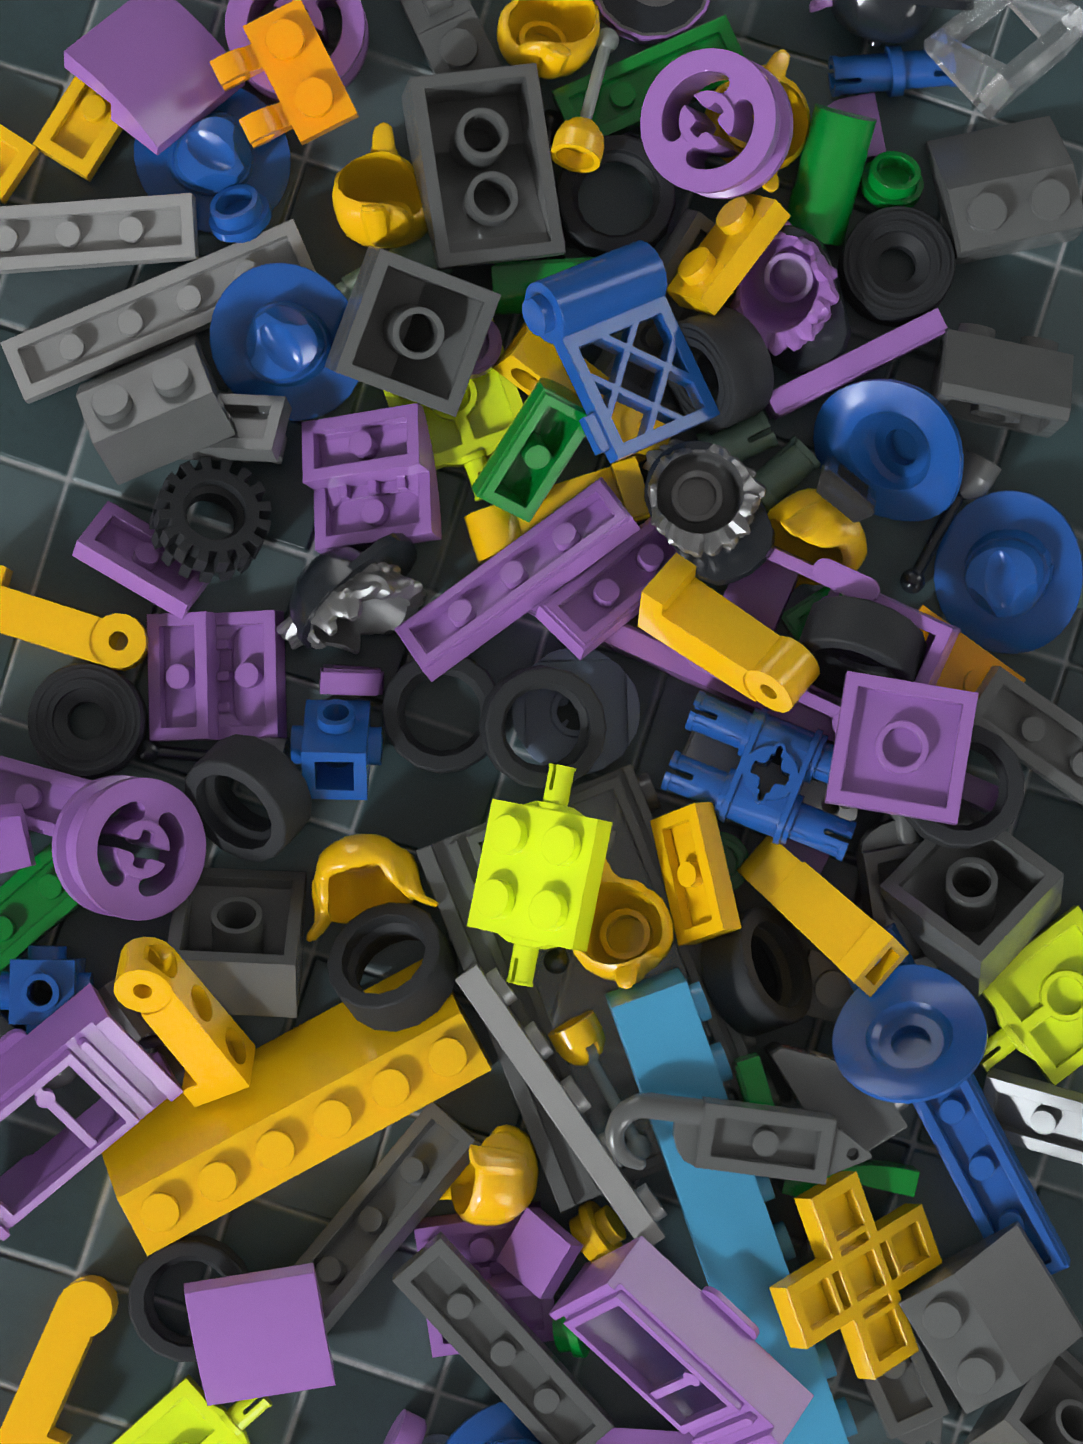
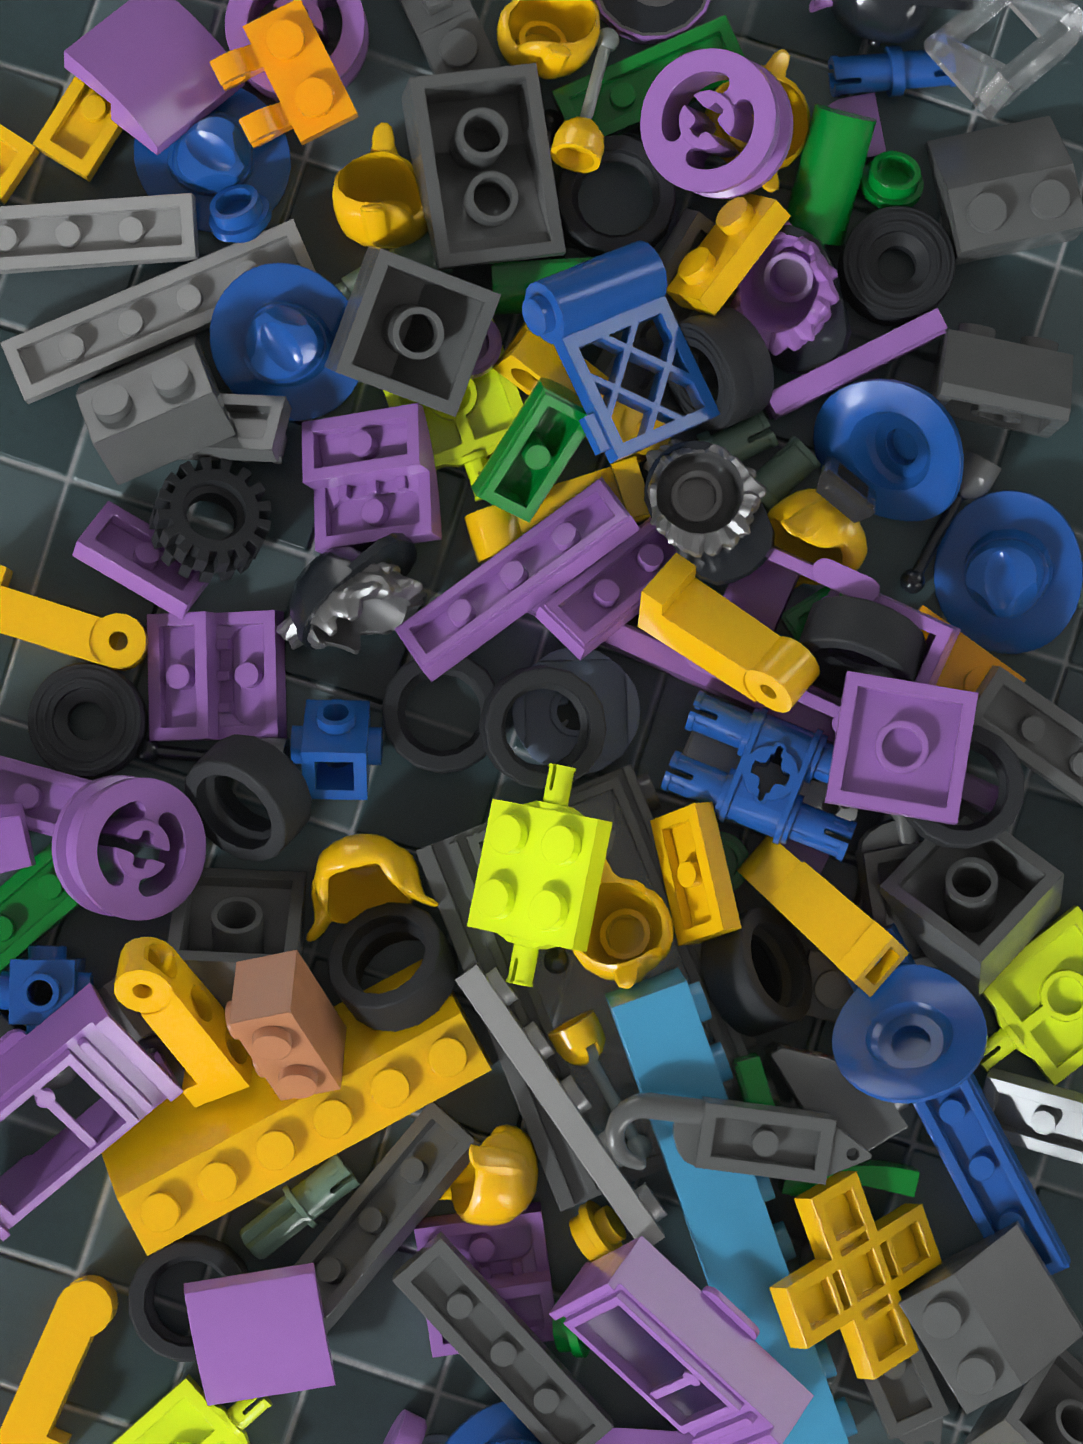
medium lavender tile [319,664,384,696] -> none
medium lavender tile [496,1207,584,1299] -> none
none -> nougat brick [225,950,347,1101]
none -> sand green axle [239,1154,361,1259]

